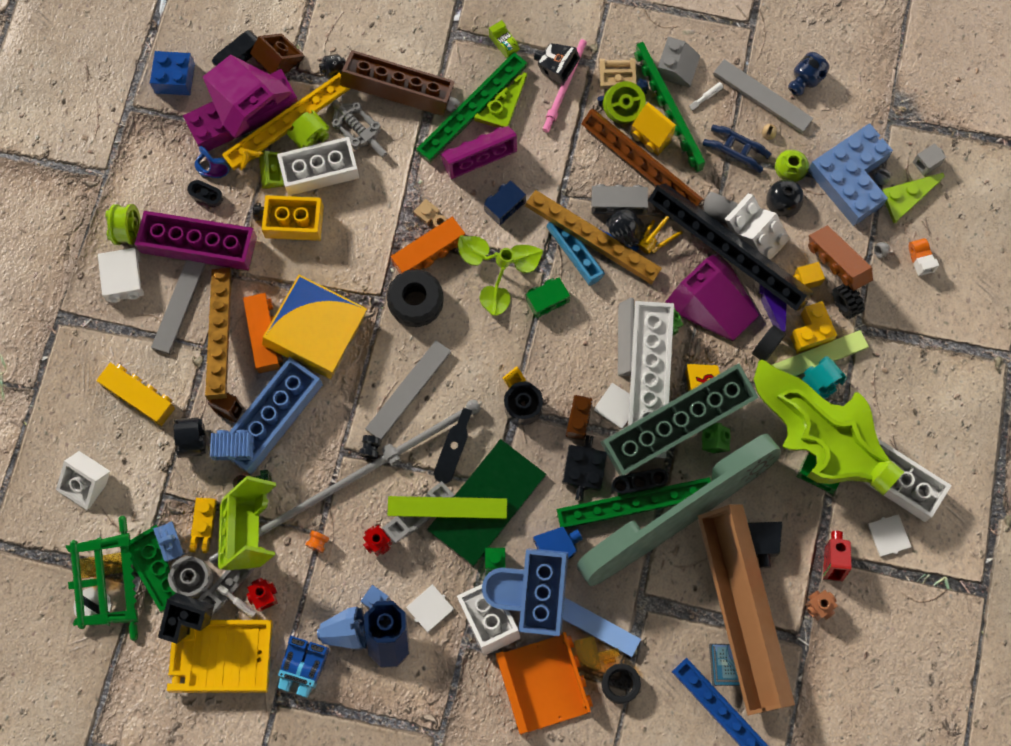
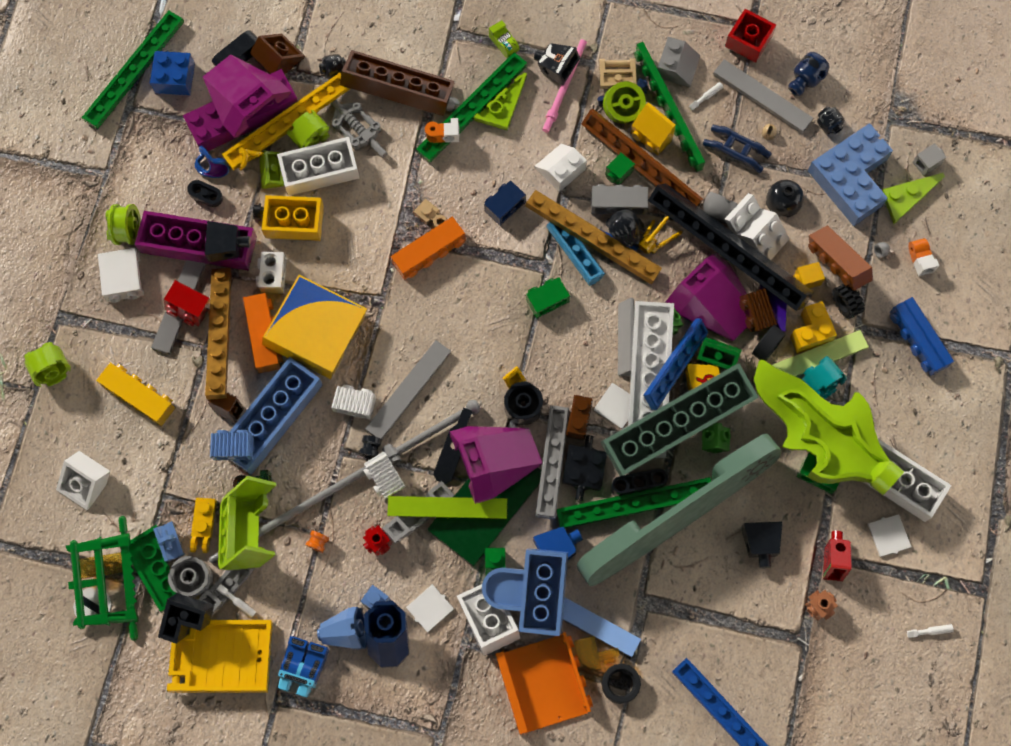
black brick [174,417,206,458] -> none
red brick [246,578,278,612] -> none
black tyre [387,269,444,328] -> none
magenta slope [441,126,517,180] -> none
lime plant [458,235,543,316] -> none
medium nougat piece [698,504,795,716] -> none
piece [709,644,740,686] -> none
lime piece [775,150,809,182] -> none
light grey hinge [874,169,890,185] -> none
none -> lime brick [24,342,71,387]
none -> green plate [81,10,184,129]
none -> red brick [164,280,210,327]
none -> black torso [205,221,251,262]
none -> white brick [256,252,287,294]
none -> white brick [331,384,376,420]
none -> white brick [363,452,406,499]
none -> leg [425,118,460,143]
none -> magenta wedge [449,426,542,504]
none -> white slope [534,144,587,192]
none -> light grey tile [535,405,569,520]
none -> green brick [605,152,635,185]
none -> blue tile [643,318,709,410]
none -> green brick [697,337,742,369]
none -> red brick [725,9,776,63]
none -> reddish brown brick [739,288,778,332]
none -> black head [817,107,845,134]
none -> blue brick [890,297,954,376]
none -> white piece [907,624,954,638]

